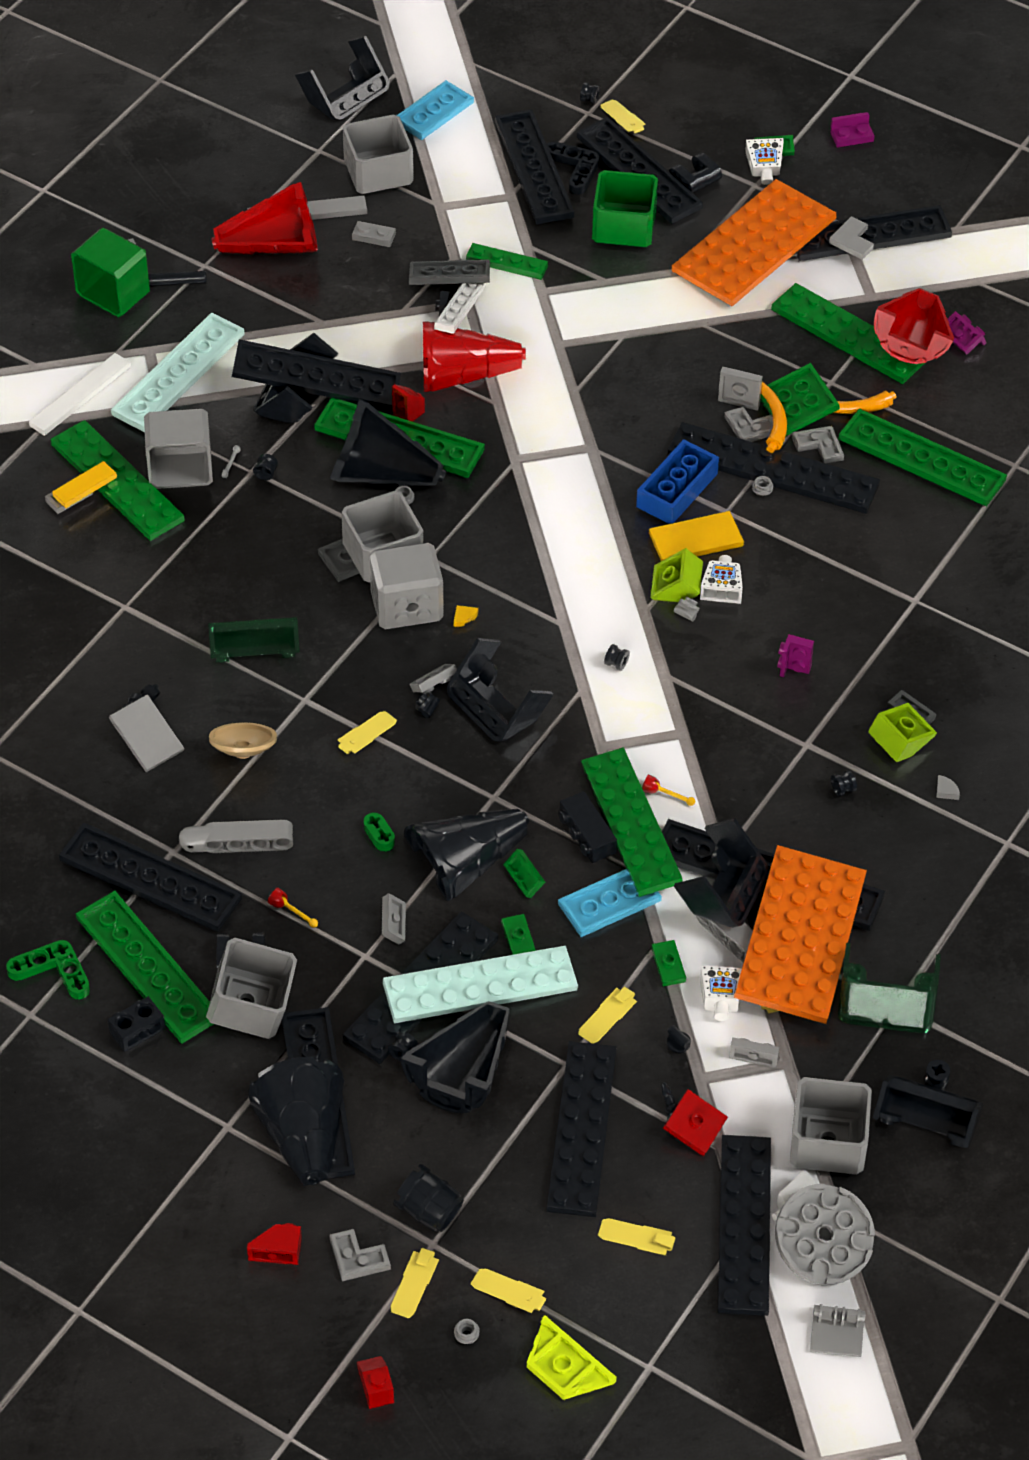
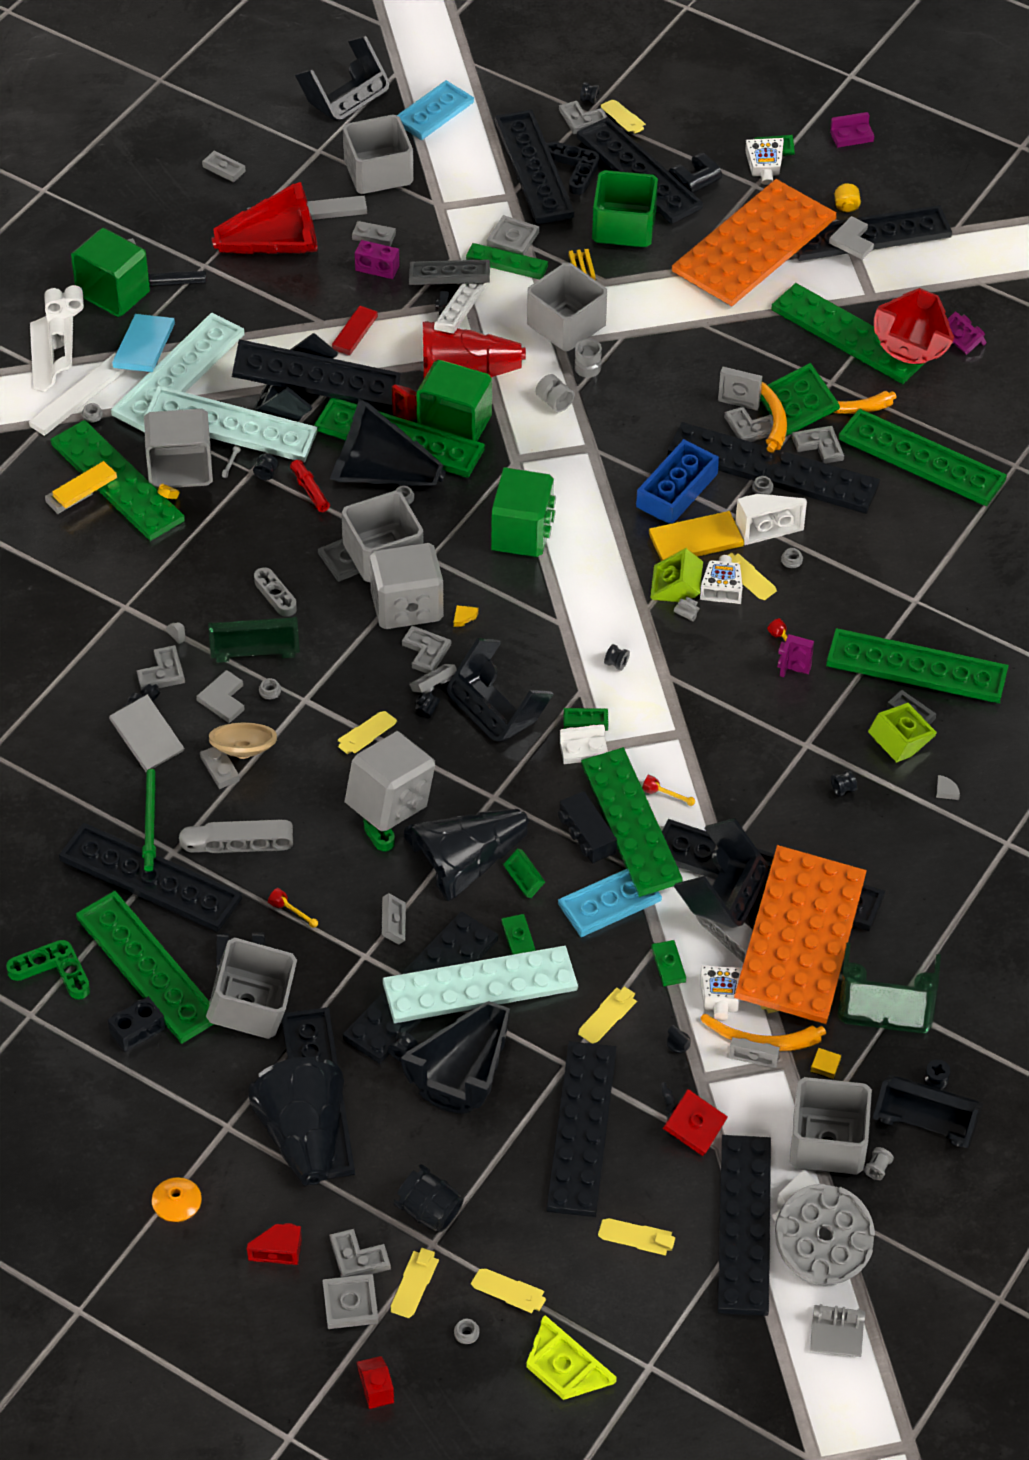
none -> white panel [30,285,84,392]
none -> light grey plate [82,403,103,422]
none -> medium azure tile [112,314,175,372]
none -> light grey tile [137,645,185,690]
none -> green bar [142,769,156,872]
none -> light aqua plate [145,386,317,463]
none -> light orange dish [152,1177,202,1222]
none -> yellow tile [157,483,180,499]
none -> light grey tile [166,622,186,644]
none -> light grey tile [196,670,245,723]
none -> light grey plate [200,747,240,789]
none -> light grey plate [202,151,246,182]
none -> light grey beam [254,568,297,617]
none -> light grey plate [259,678,281,699]
none -> red pin [290,459,330,512]
none -> light grey plate [323,1274,379,1329]
none -> red tile [332,306,378,356]
none -> light grey plate [345,731,435,831]
none -> magenta brick [355,240,400,279]
none -> light grey tile [402,626,451,674]
none -> green plate [417,360,492,441]
none -> light grey plate [487,215,539,255]
none -> green plate [491,467,556,557]
none -> light grey plate [527,263,607,352]
none -> light grey wheel [535,374,575,412]
none -> light grey tile [559,101,607,134]
none -> white bracket [560,725,608,764]
none -> green plate [563,708,608,731]
none -> yellow tile [569,249,596,280]
none -> light grey wheel [574,338,602,378]
none -> light orange animal [701,1014,826,1051]
none -> light yellow piece [728,553,777,600]
none -> white slope [735,494,807,545]
none -> red hinge [767,618,787,641]
none -> light grey plate [781,548,803,568]
none -> yellow tile [811,1048,841,1079]
none -> green plate [826,628,1009,704]
none -> yellow head [834,183,861,212]
none -> light grey bush [863,1147,894,1180]

